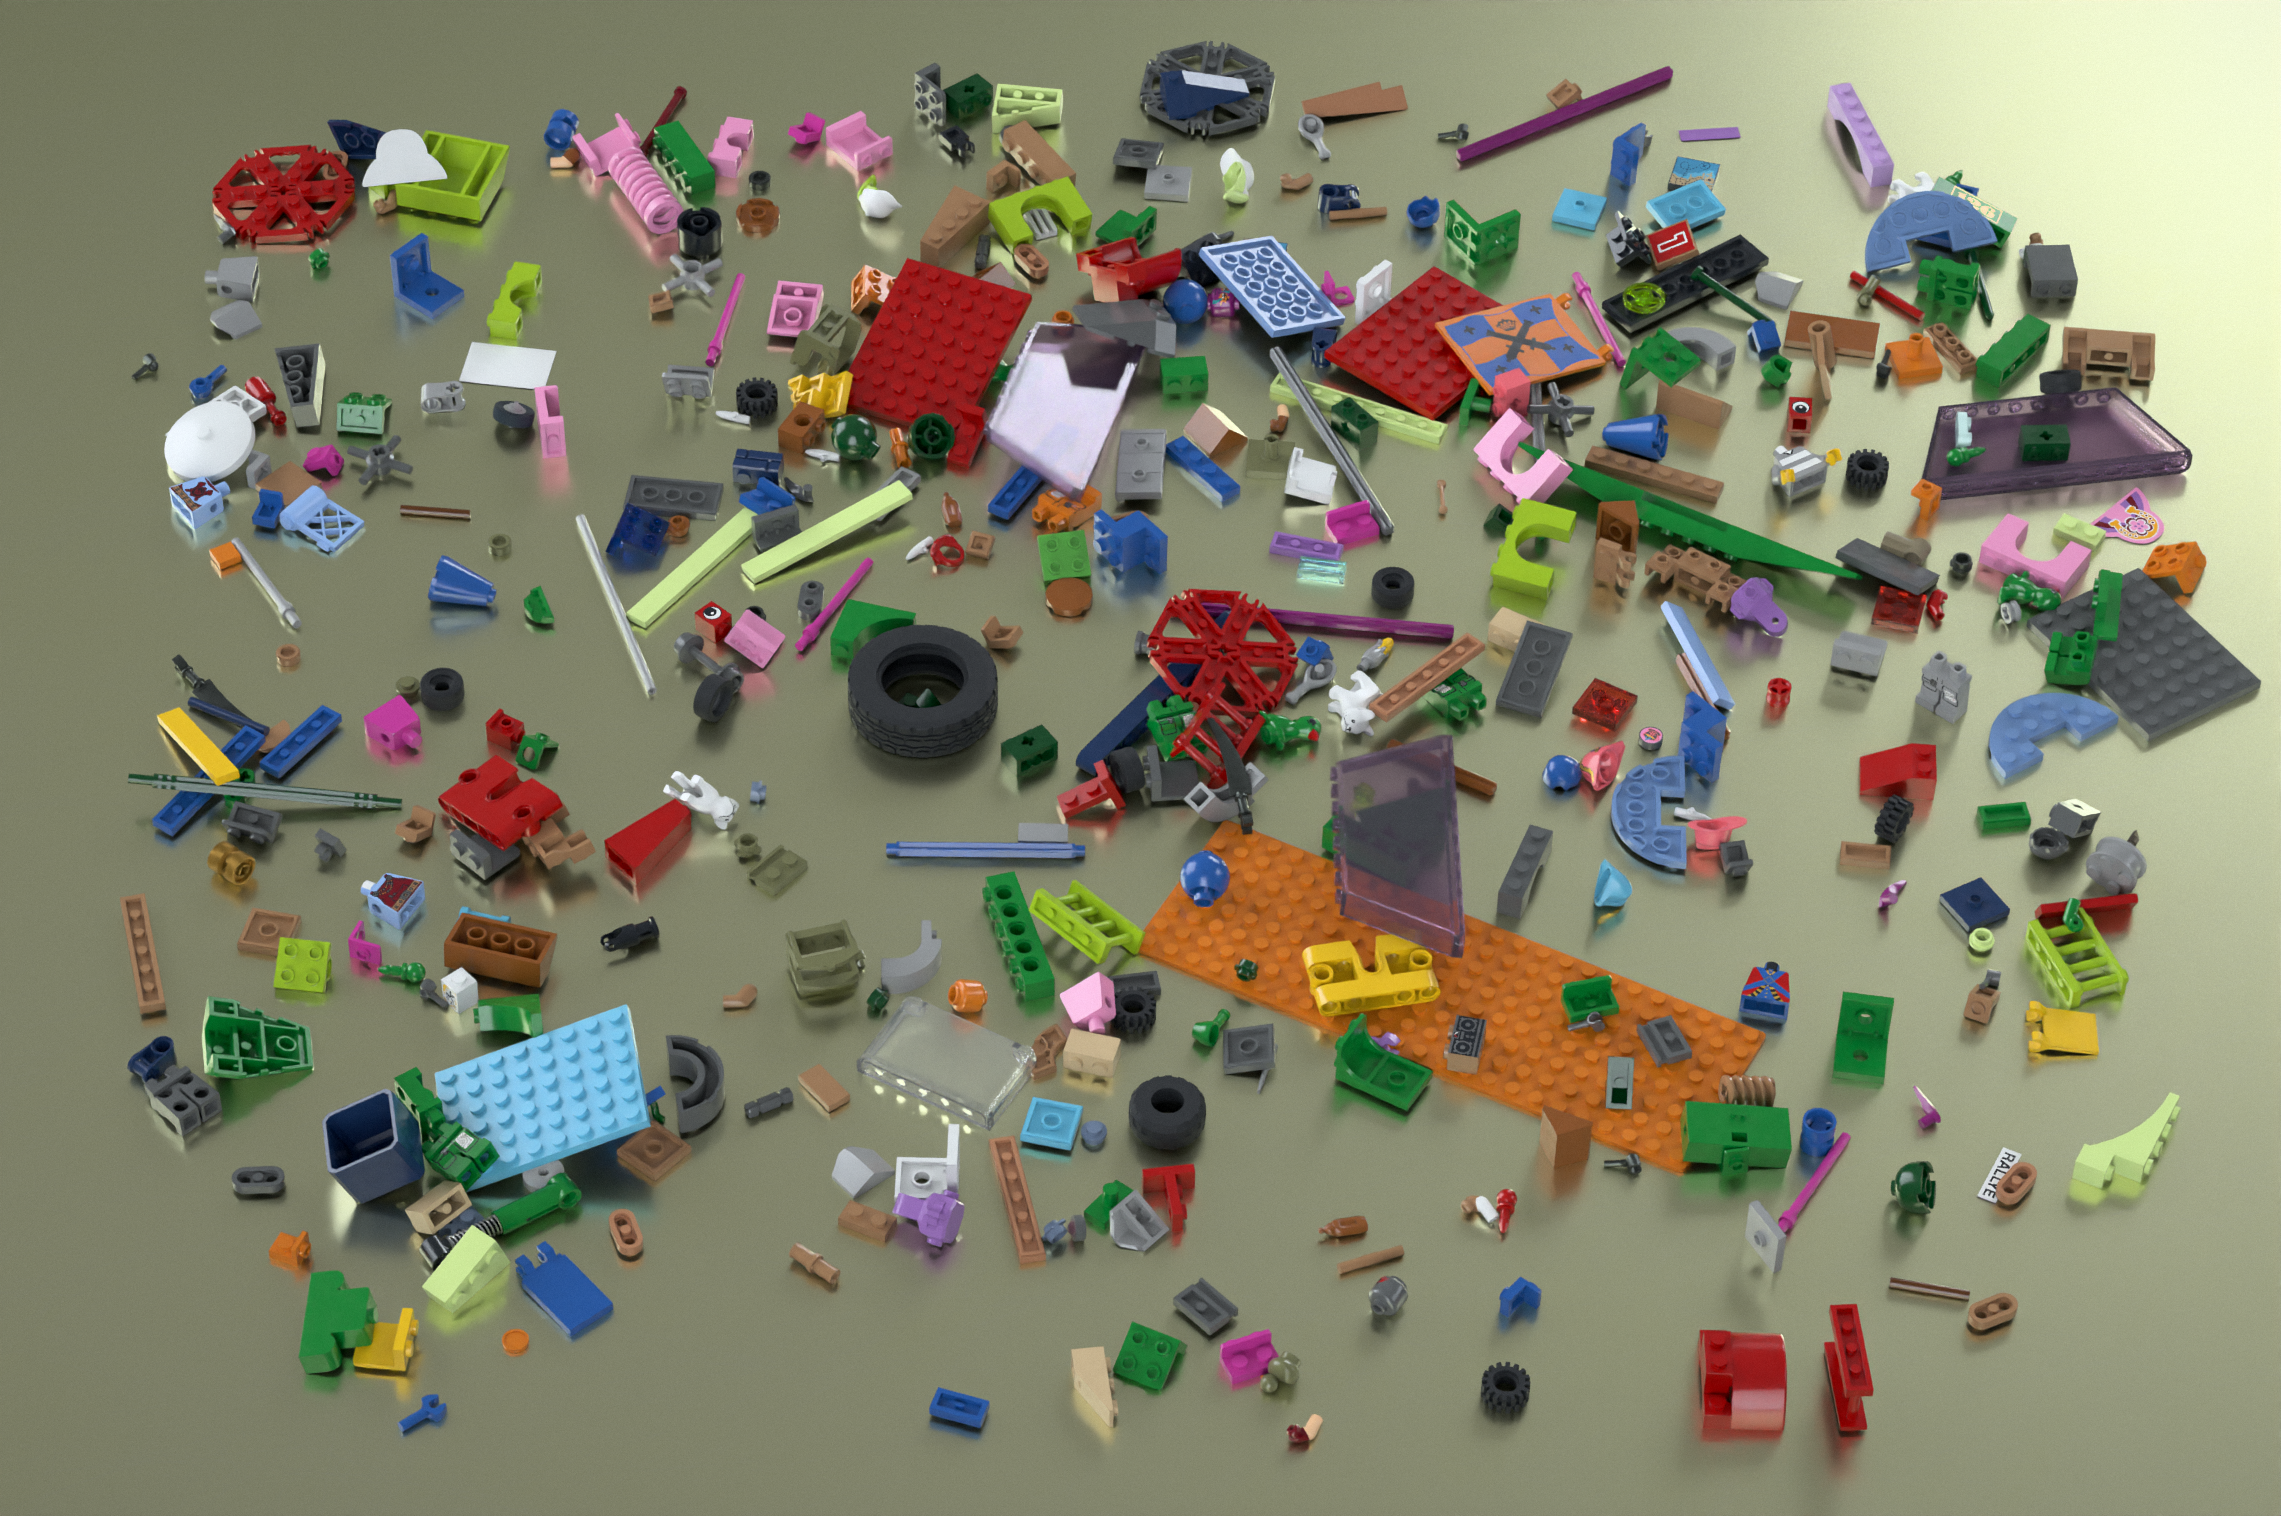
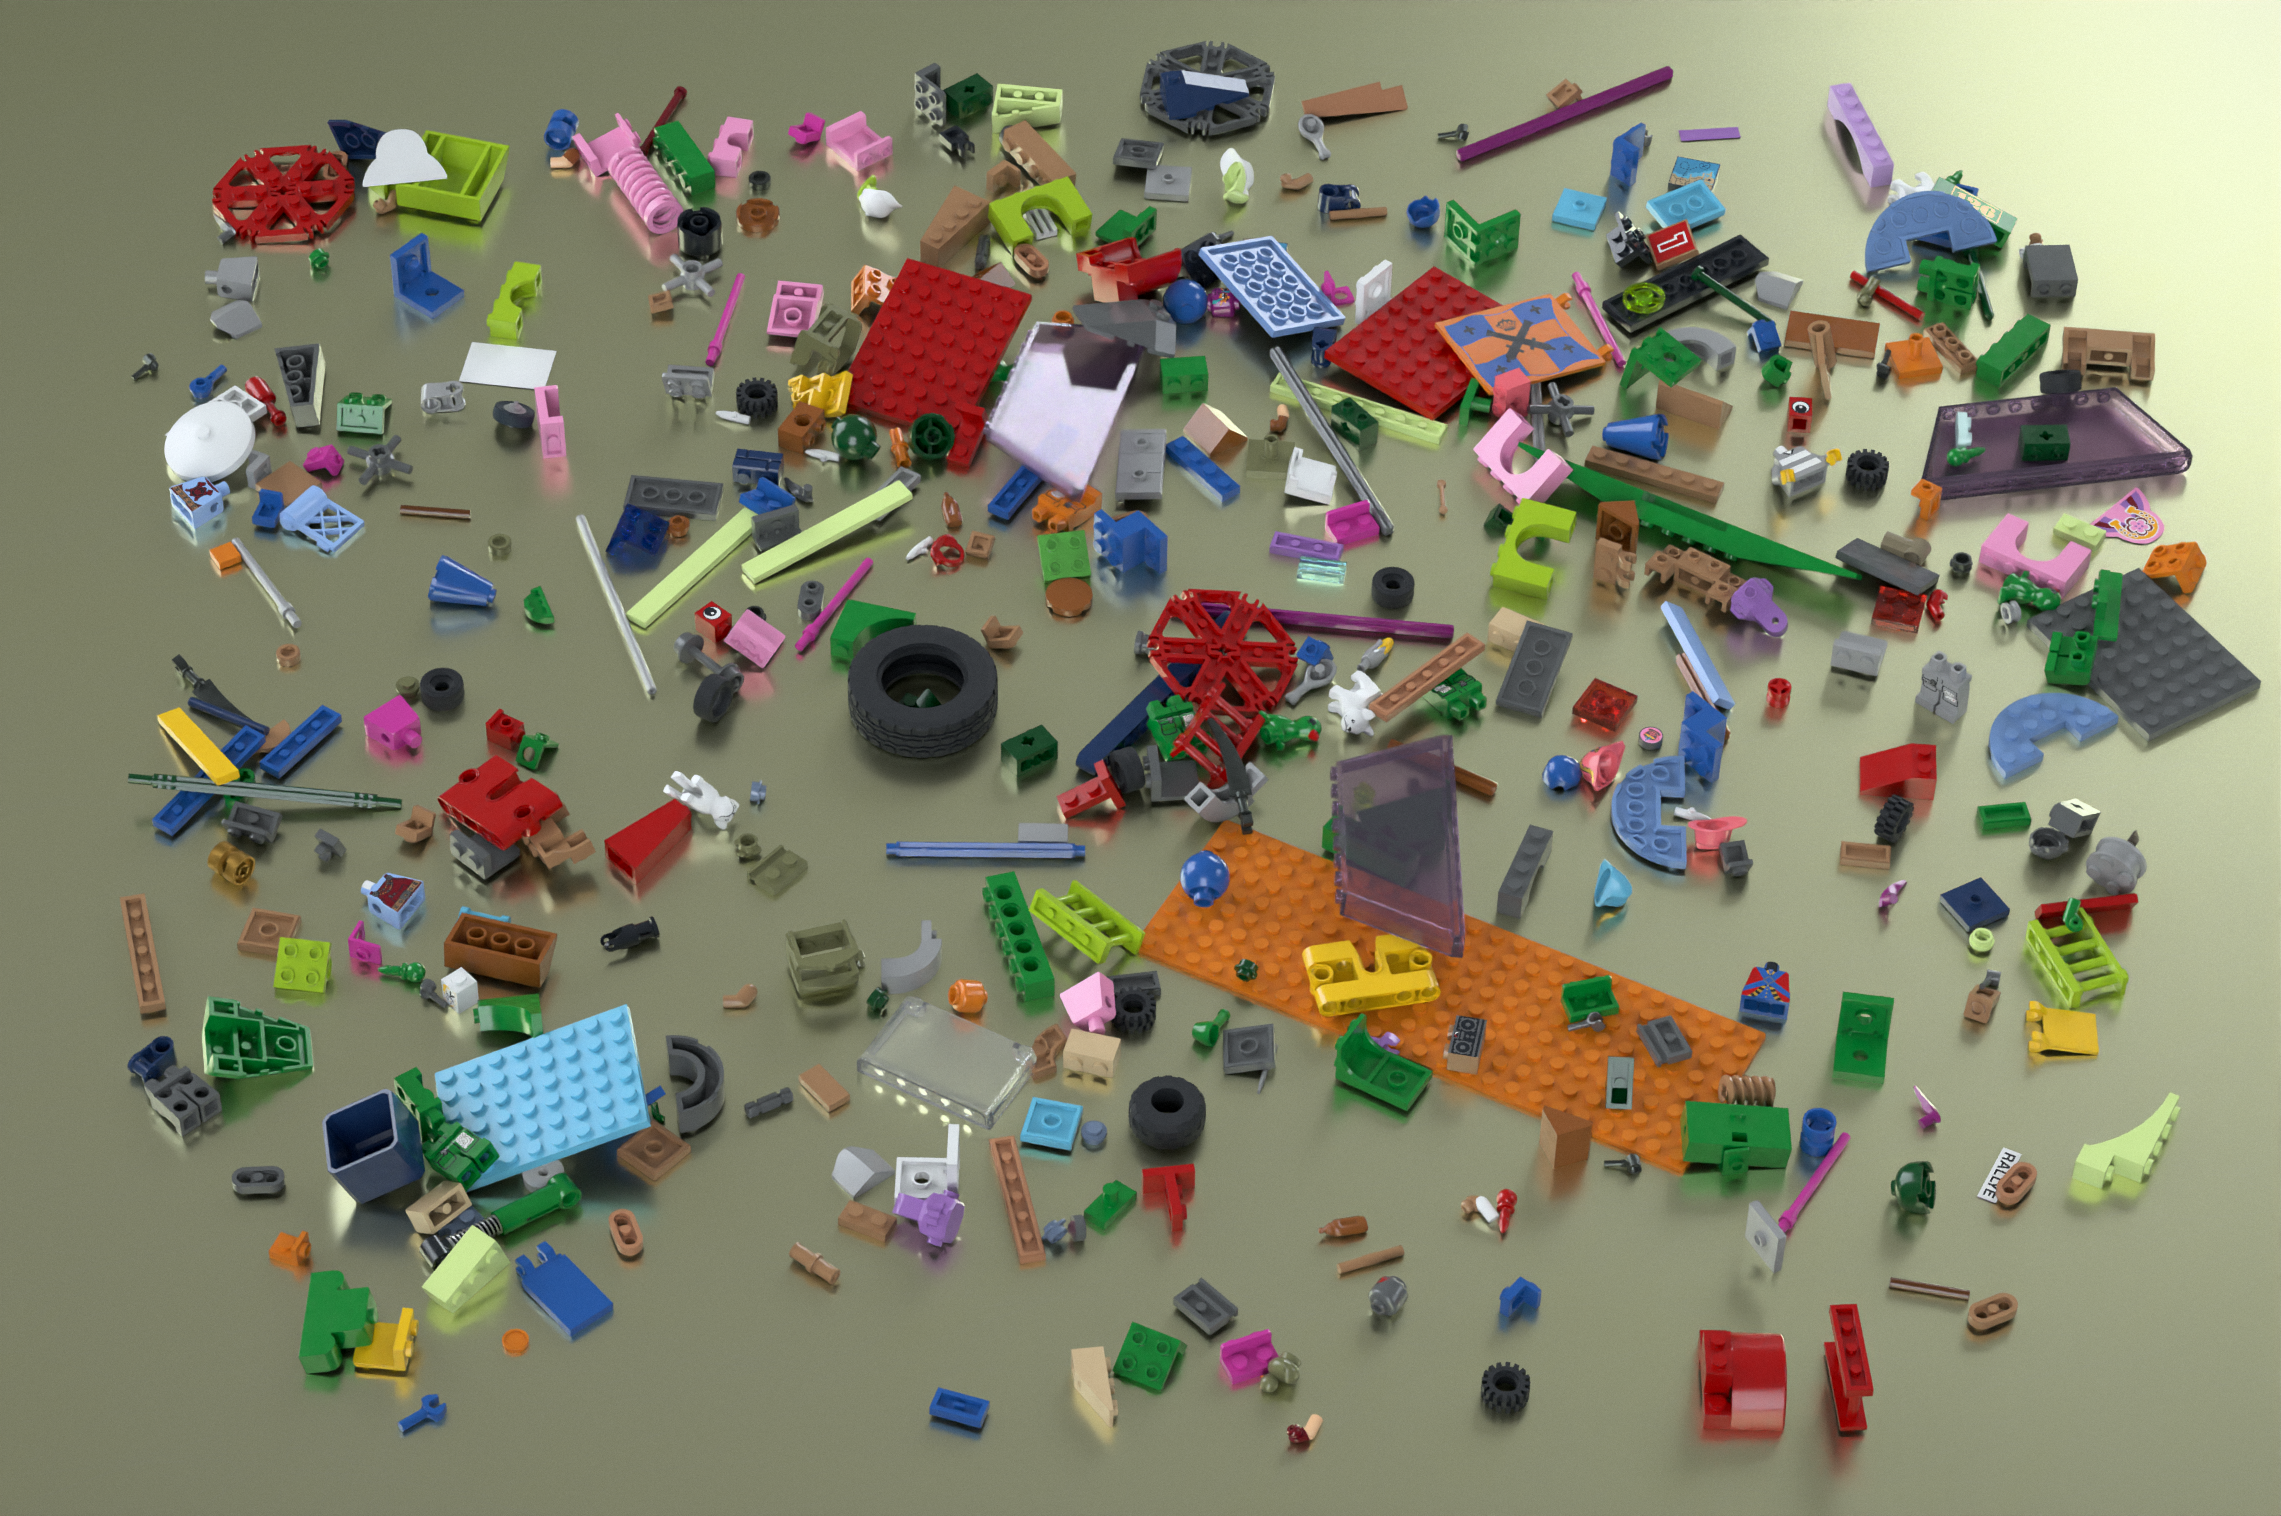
light grey slope [1110,1189,1170,1252] -> none

